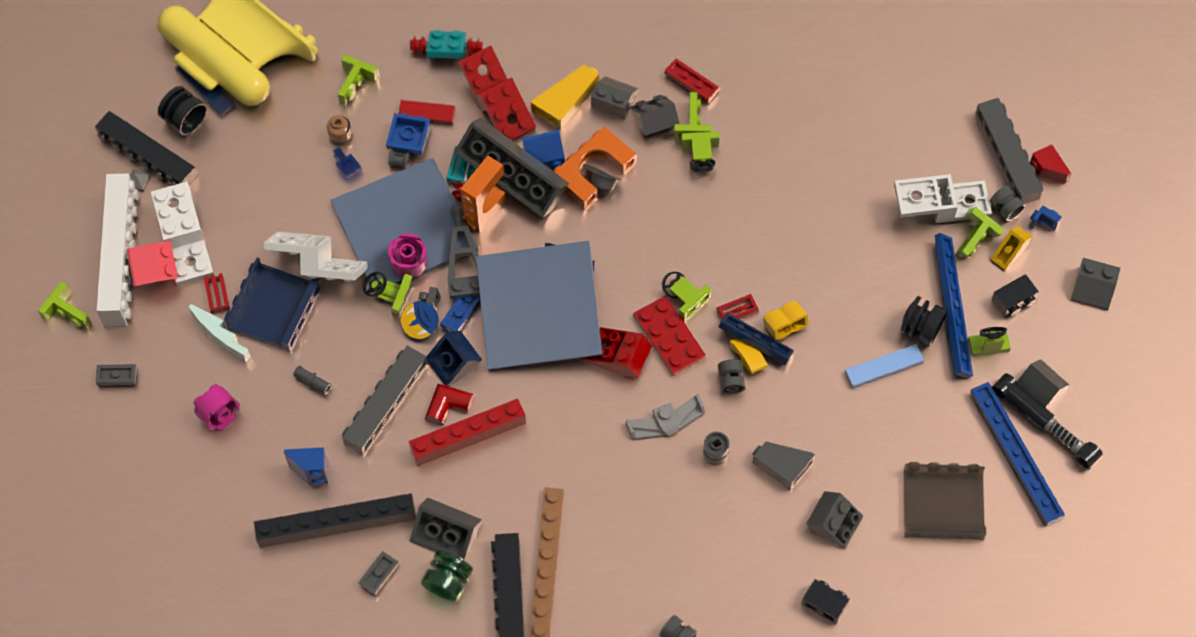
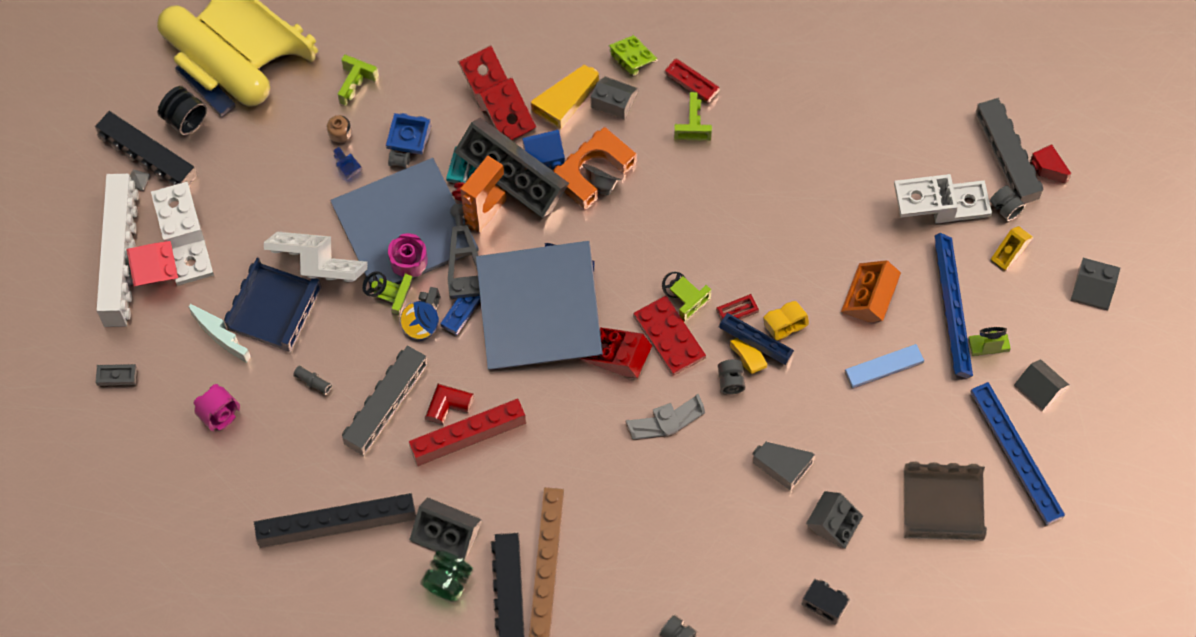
lime bracket [38,281,92,329] -> none
red tile [204,273,230,313] -> none
blue slope [284,447,329,486] -> none
dark grey plate [358,551,399,596] -> none
red tile [398,100,456,125] -> none
teal plate [410,30,483,59] -> none
dark blue slope [427,331,482,386] -> none
dark grey slope [631,95,680,136] -> none
lime piece [681,131,720,172] -> none
dark grey wheel [703,432,729,465] -> none
black wheel [900,296,948,346] -> none
lime bracket [956,207,1005,258] -> none
black brick [992,274,1039,317] -> none
black piece [992,373,1103,470] -> none
blue bracket [1030,205,1062,230] -> none
none -> lime hinge [609,35,658,76]
none -> orange slope [841,260,901,322]

